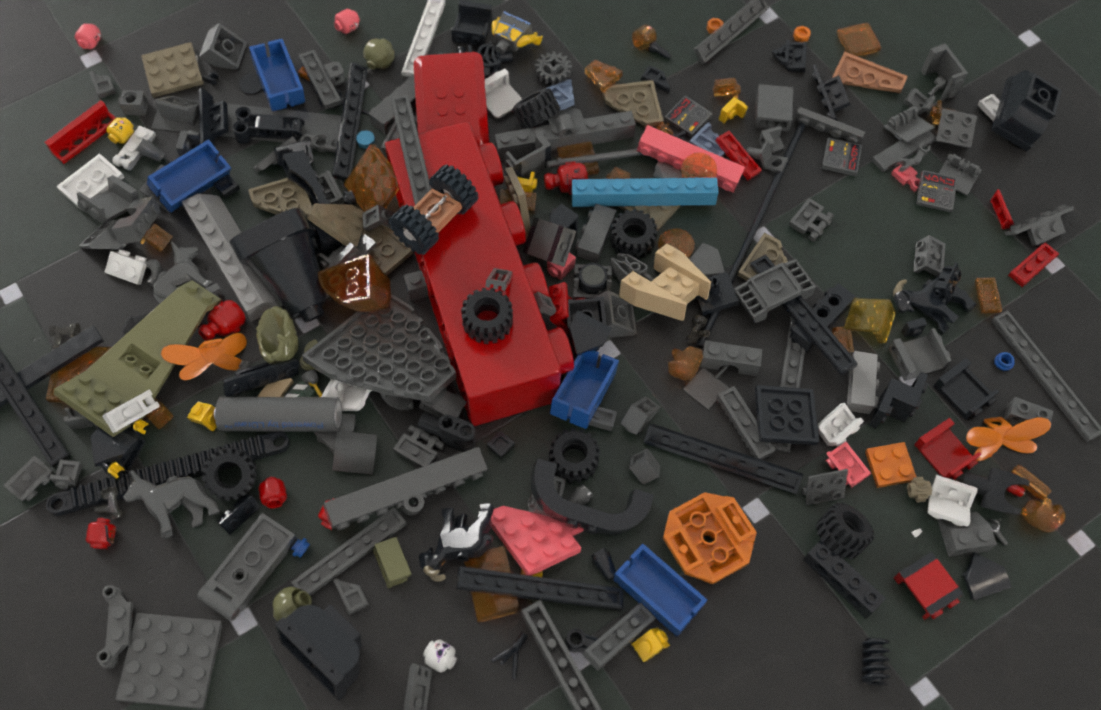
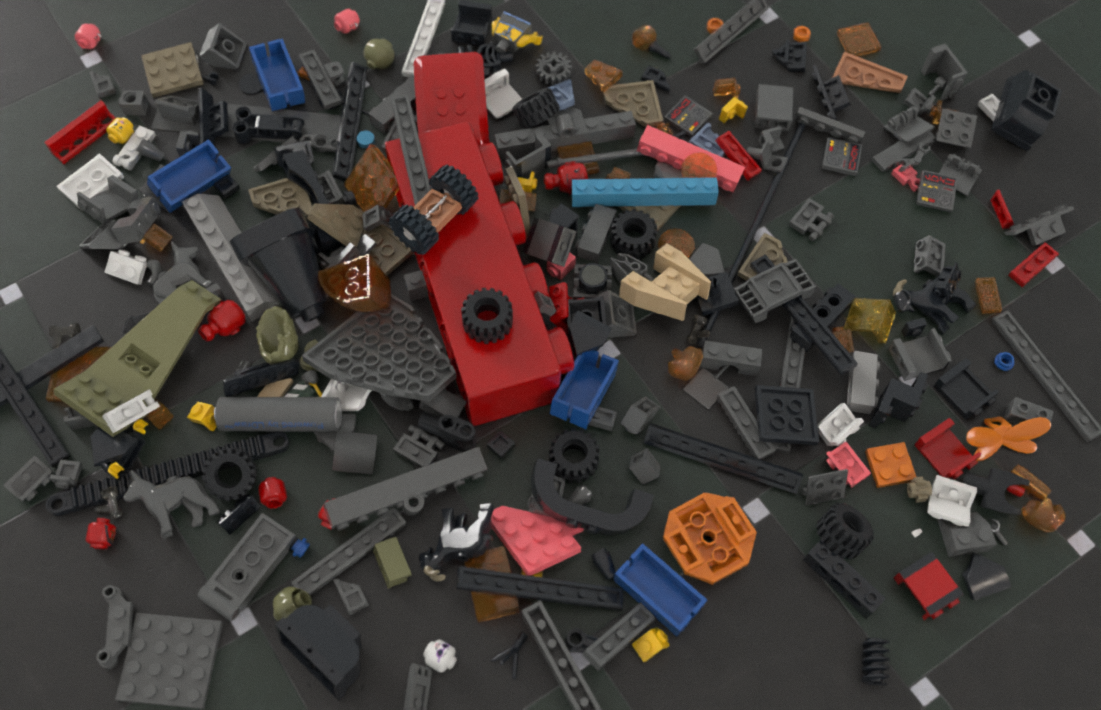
orange piece [161,333,247,380] -> none
dark grey tile [485,268,513,291] -> none

